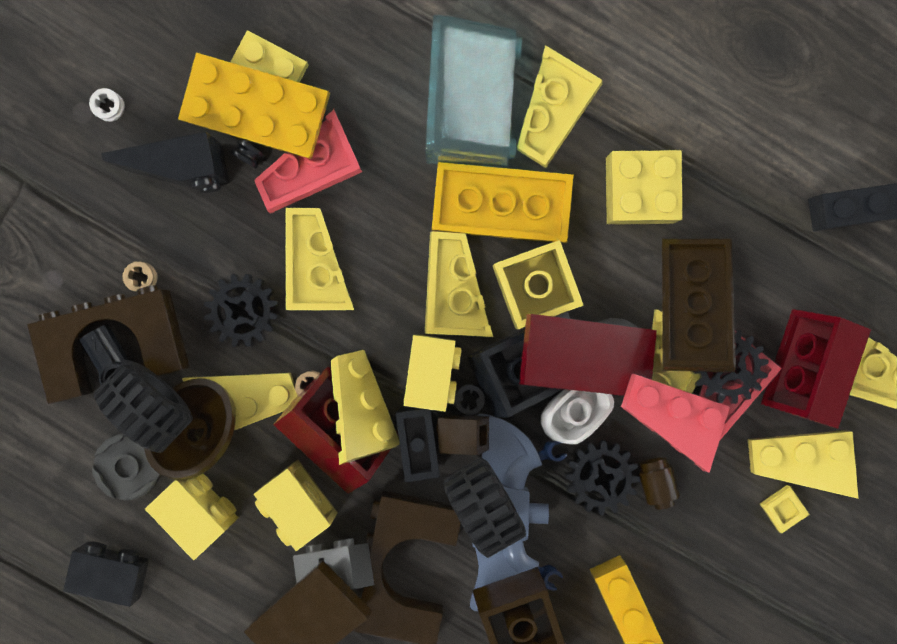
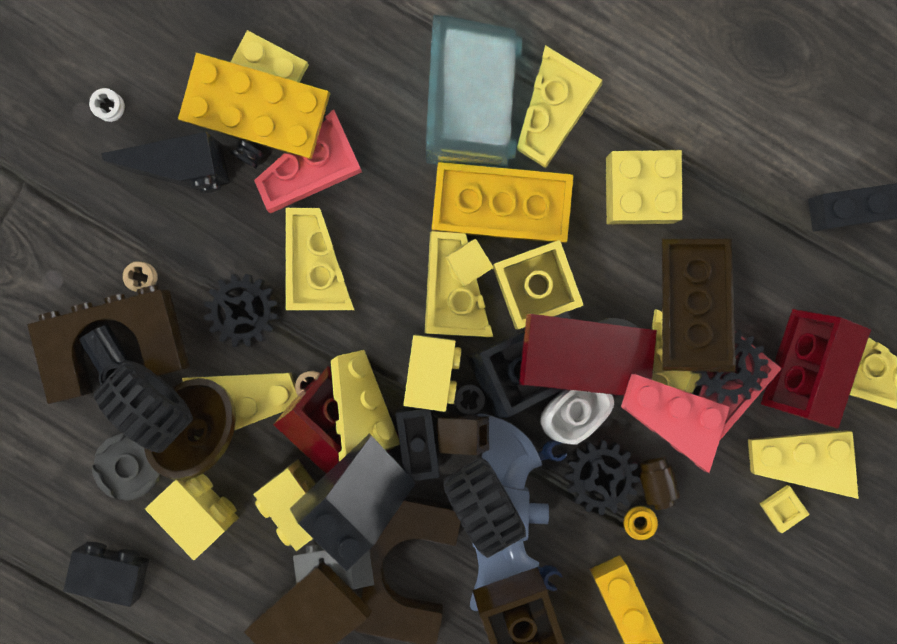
none -> black slope [290,433,416,571]
none -> light yellow tile [445,239,494,286]
none -> yellow plate [623,506,658,540]

